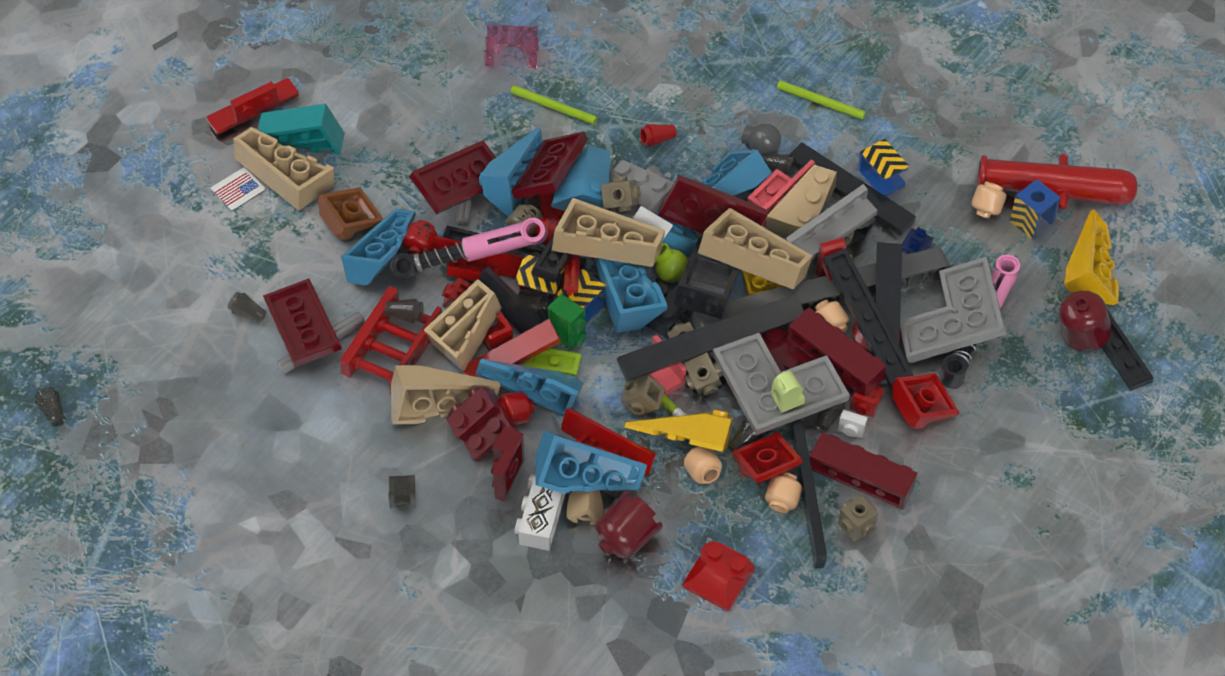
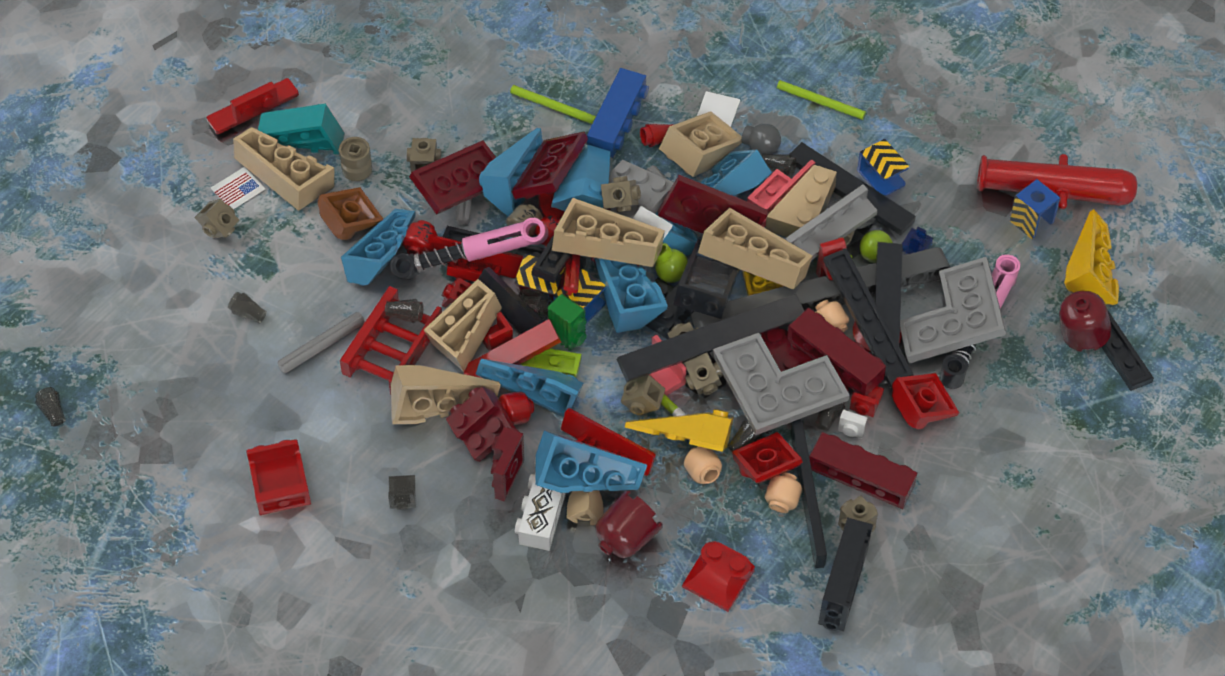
dark red tile [263,278,342,367] -> none
clear pink piece [484,25,539,68] -> none
yellowish green leg [771,371,805,413] -> none
light nougat head [971,181,1006,218] -> none
none -> dark tan brick [194,199,239,239]
none -> red panel [246,439,311,516]
none -> dark tan wheel [339,137,372,181]
none -> dark tan brick [407,138,441,173]
none -> blue brick [587,68,649,158]
none -> tan slope [659,111,742,177]
none -> white sticker [697,91,740,127]
none -> black door [818,517,873,632]
none -> lime piece [860,230,893,263]

